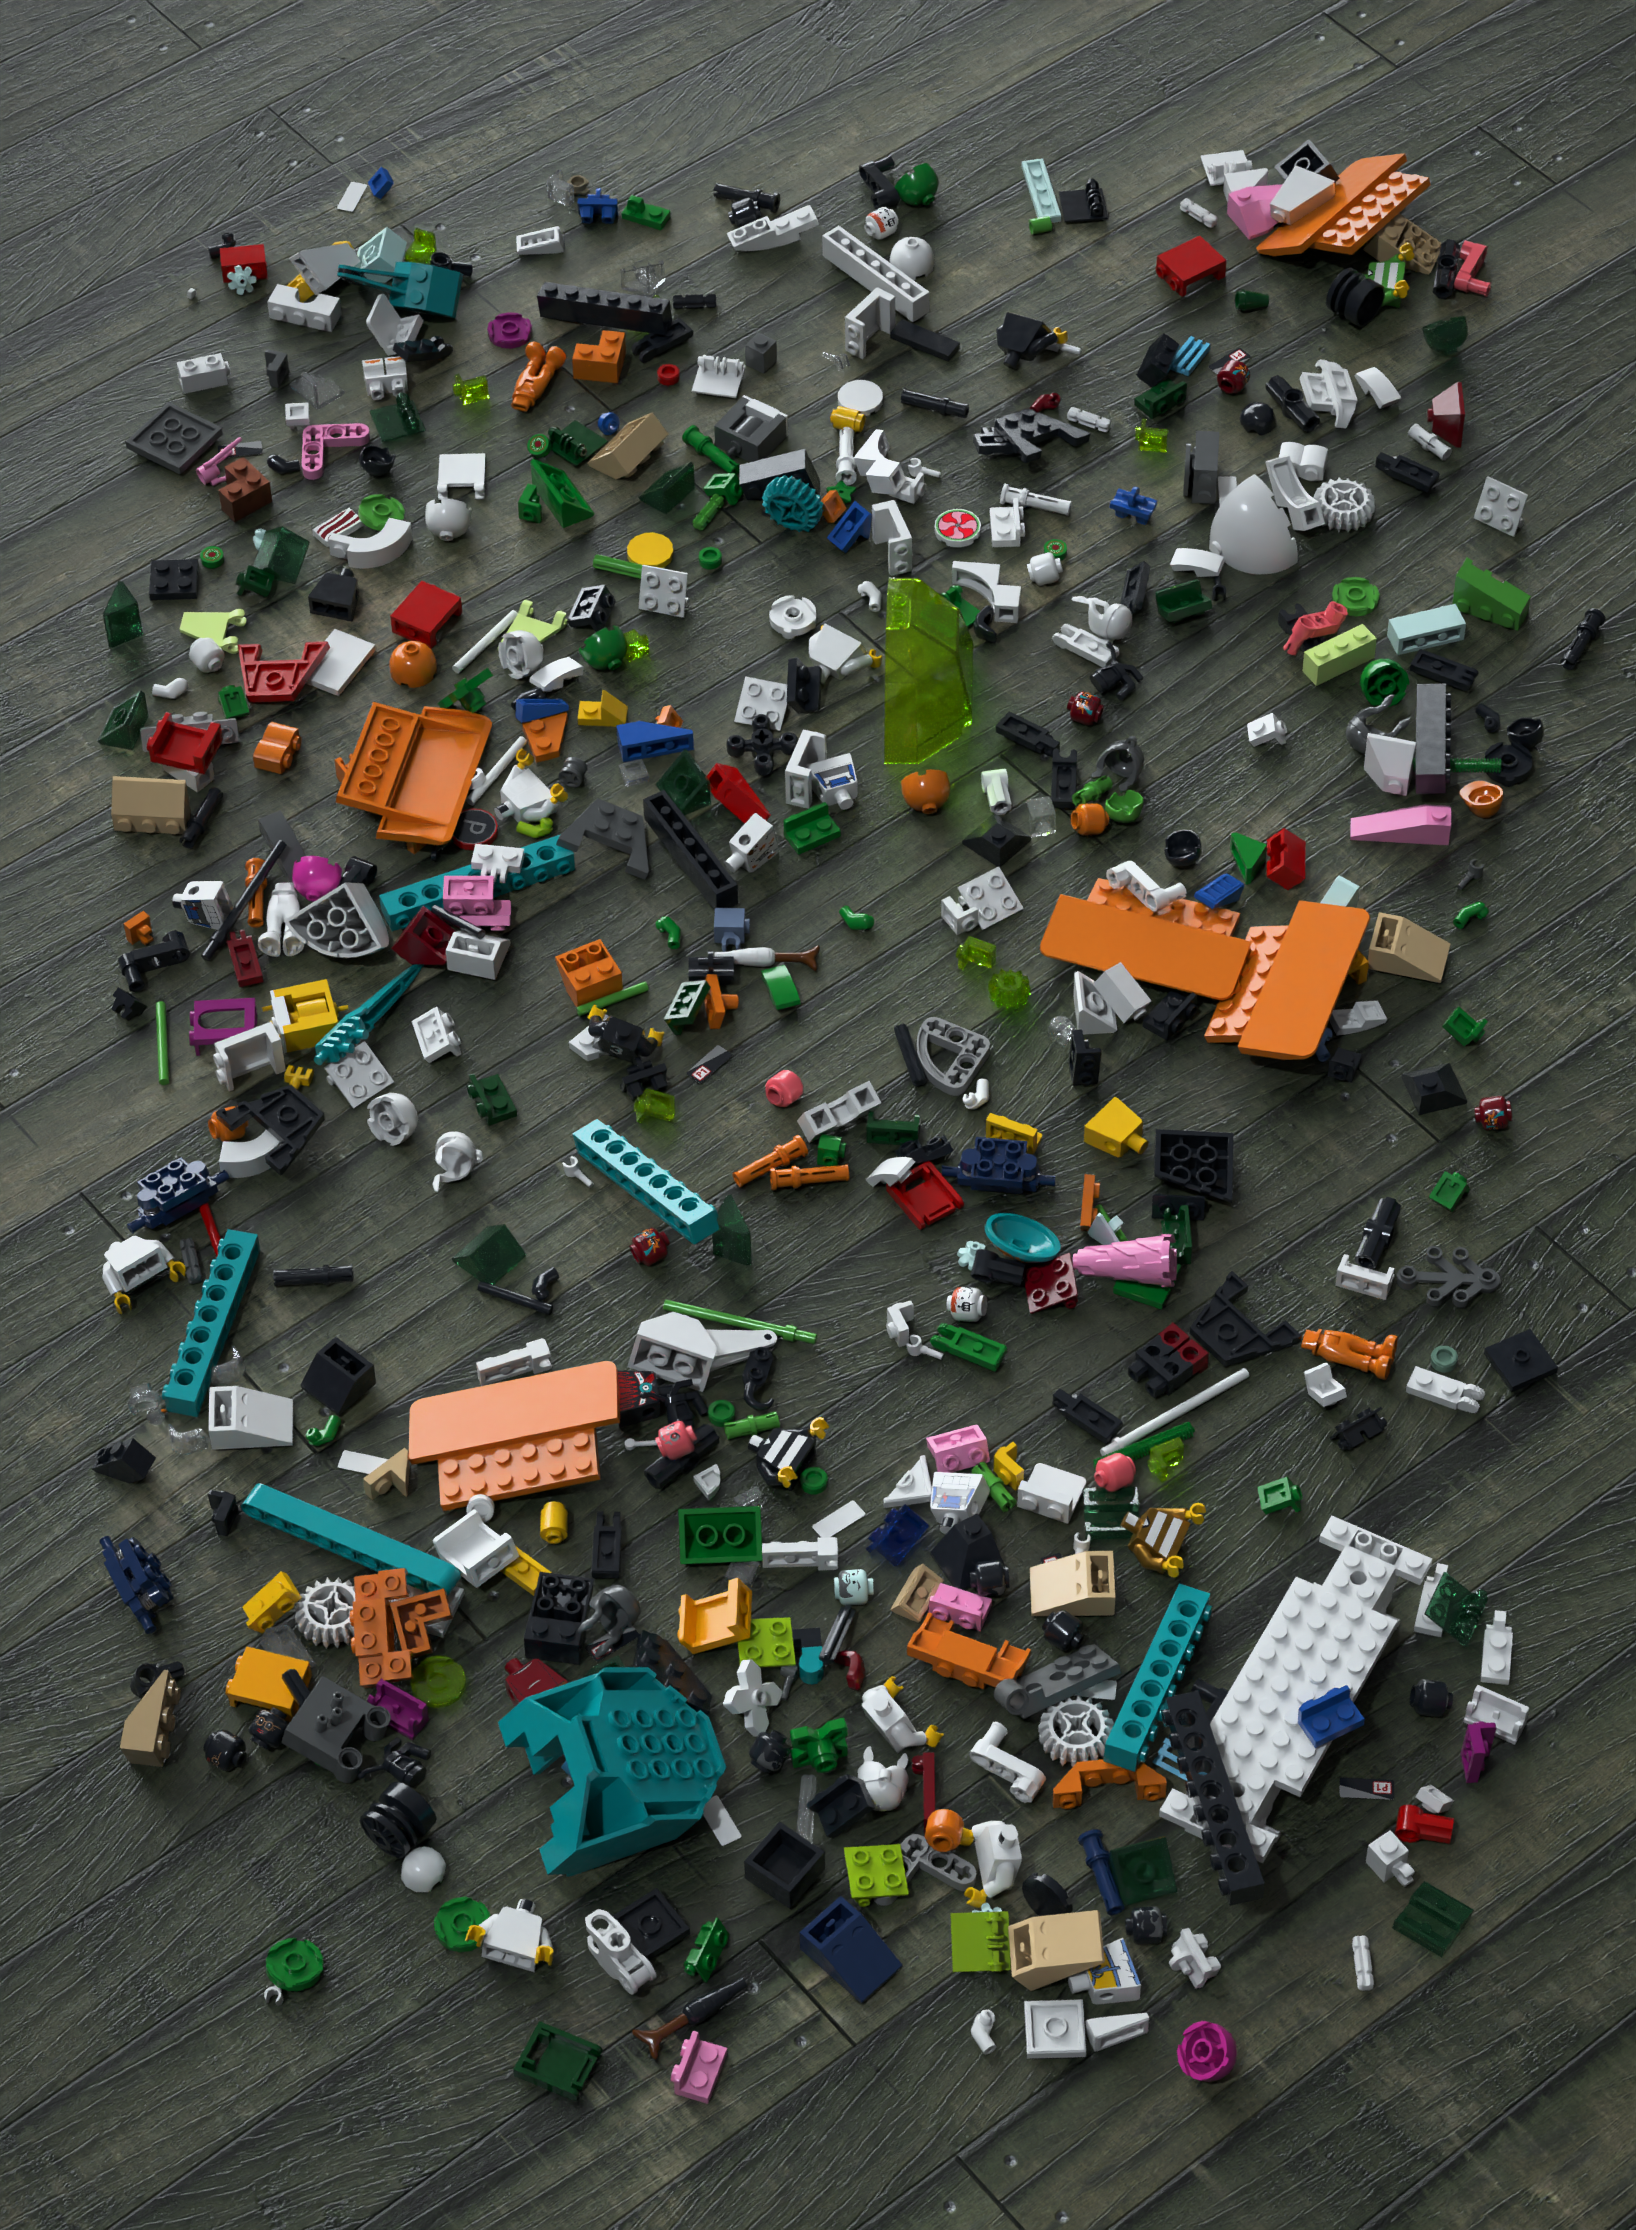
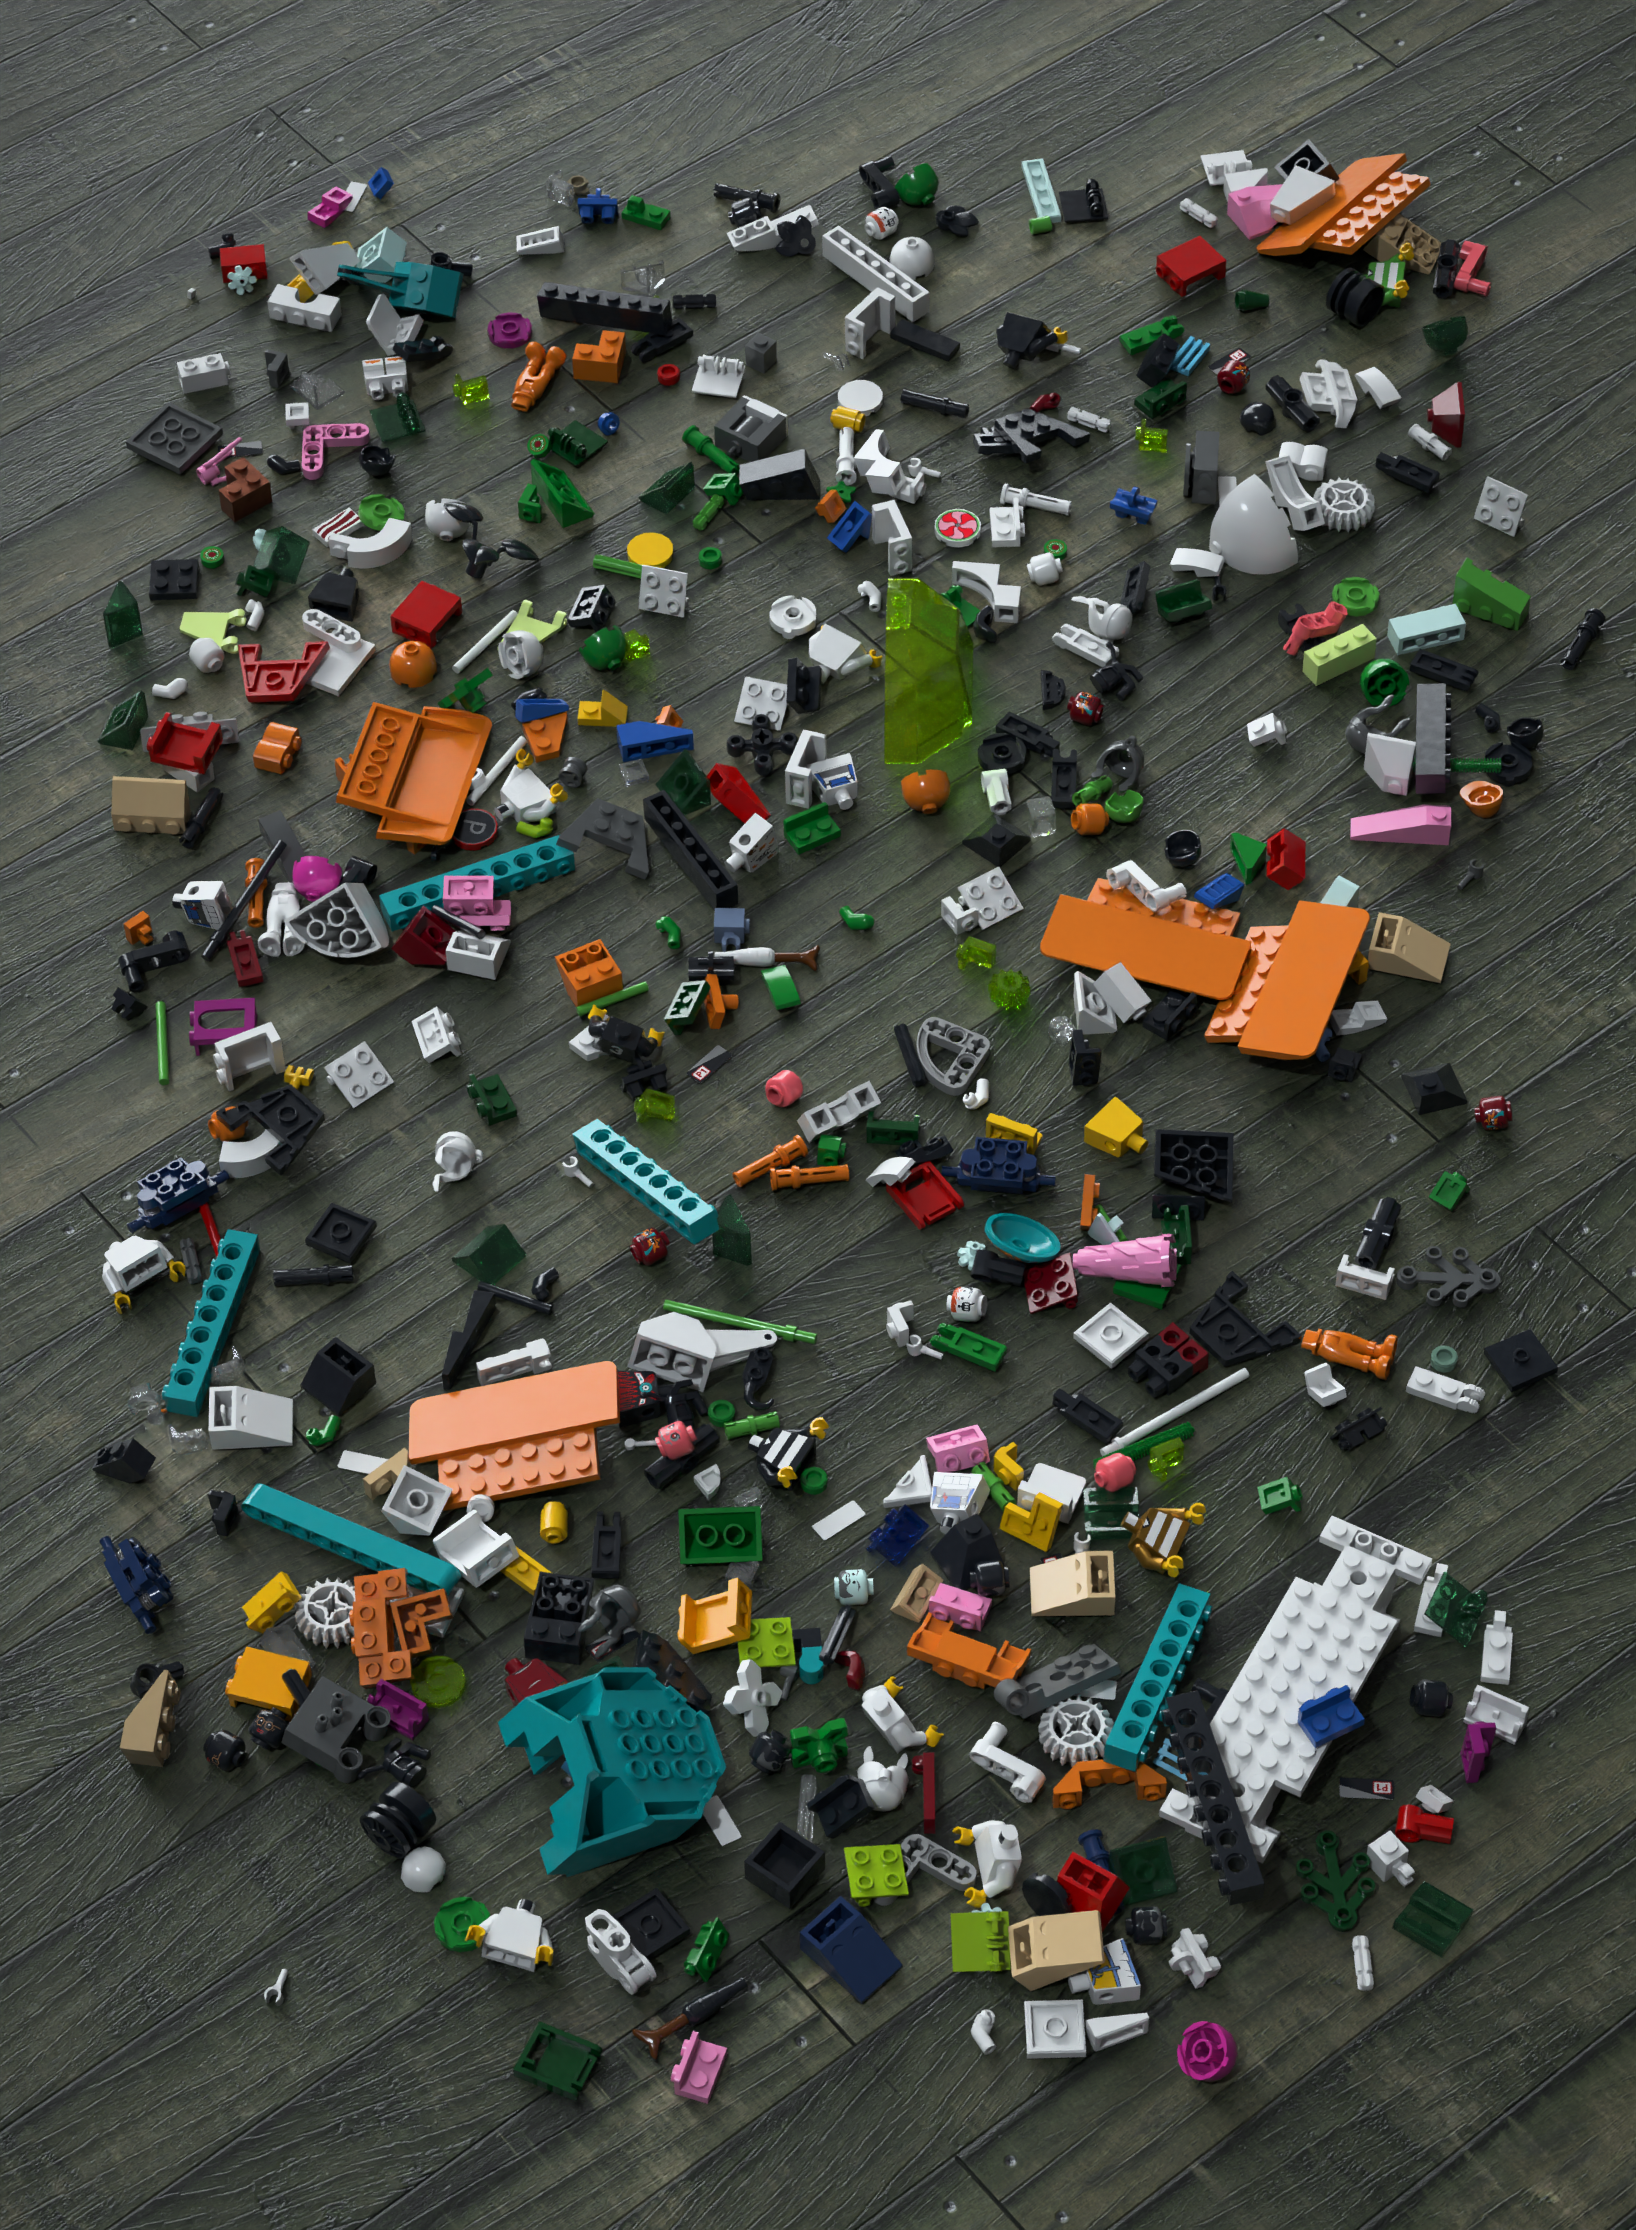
green bracket [218,685,250,719] -> none
yellow piece [262,979,349,1053] -> none
green tile [266,1938,323,1991] -> none
teal piece [314,964,424,1065] -> none
white cylinder [367,1093,418,1146] -> none
clear neon green bracket [405,228,436,264] -> none
white flag [437,453,486,500] -> none
white hinge [471,844,525,883] -> none
white slope [529,657,584,692] -> none
tan slope [587,412,668,479] -> none
teal gear [762,475,824,532] -> none
white plate [762,1537,838,1571] -> none
orange head [925,1809,964,1852] -> none
black head [1042,1610,1085,1651] -> none
green bracket [1442,1007,1488,1047] -> none
green arm [1453,902,1489,929] -> none
none -> white arm [245,599,264,631]
none -> white beam [302,609,361,652]
none -> black plate [305,1202,377,1264]
none -> dark pink slope [308,187,353,228]
none -> white slope [381,1465,453,1535]
none -> black slope [442,1290,496,1390]
none -> black plant [444,502,539,579]
none -> black plate [775,215,816,257]
none -> black plate [935,205,979,236]
none -> black plate [978,733,1026,775]
none -> yellow plate [999,1492,1063,1552]
none -> black tile [1041,670,1066,710]
none -> red slope [1057,1852,1130,1933]
none -> white plate [1073,1303,1149,1369]
none -> green hinge [1120,315,1185,355]
none -> dark green plant [1296,1830,1375,1932]

